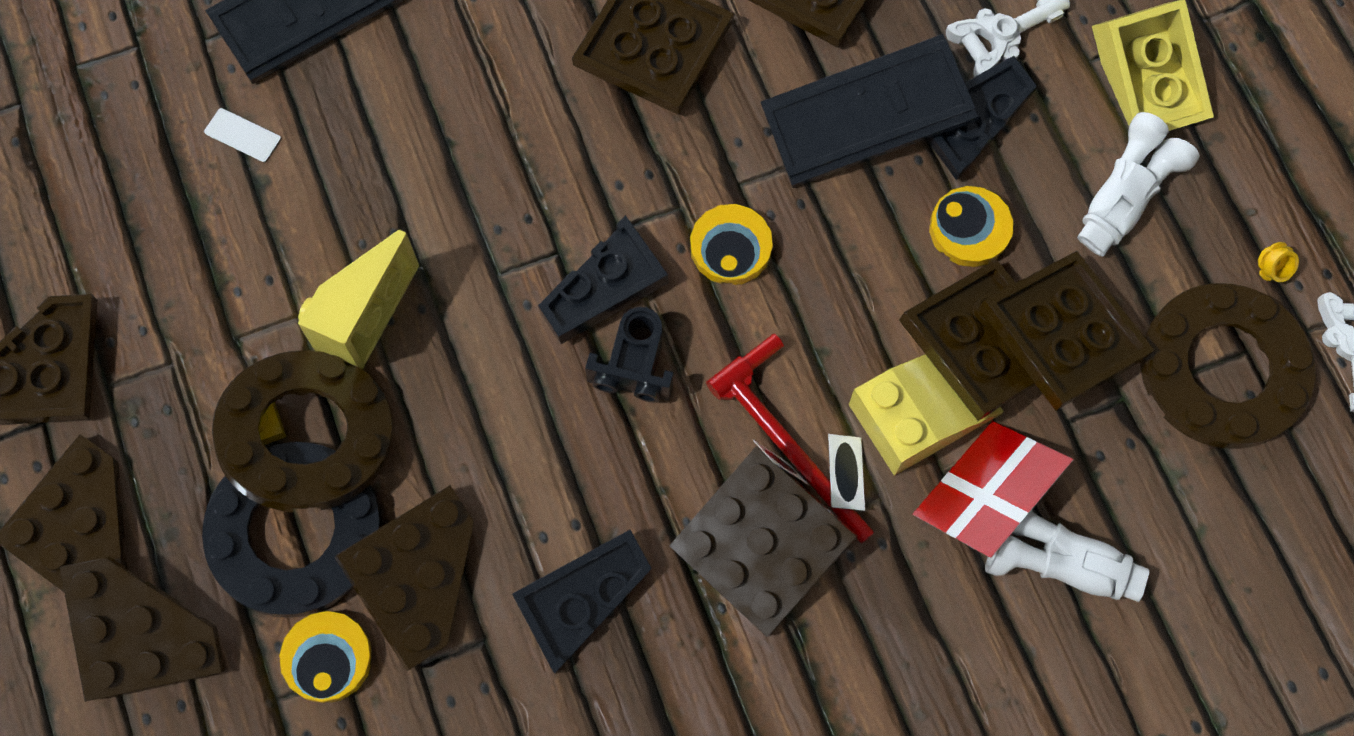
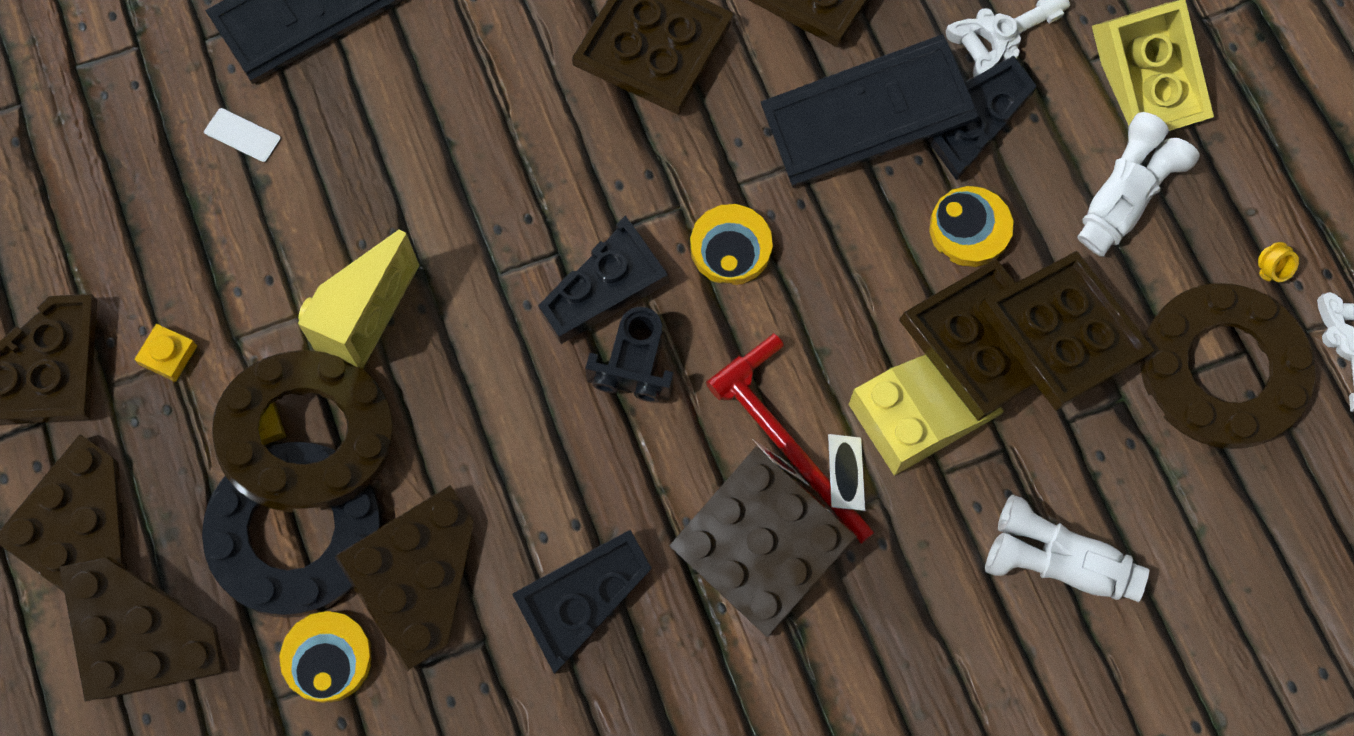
sticker [912,421,1073,558] -> none
none -> yellow plate [134,324,197,382]

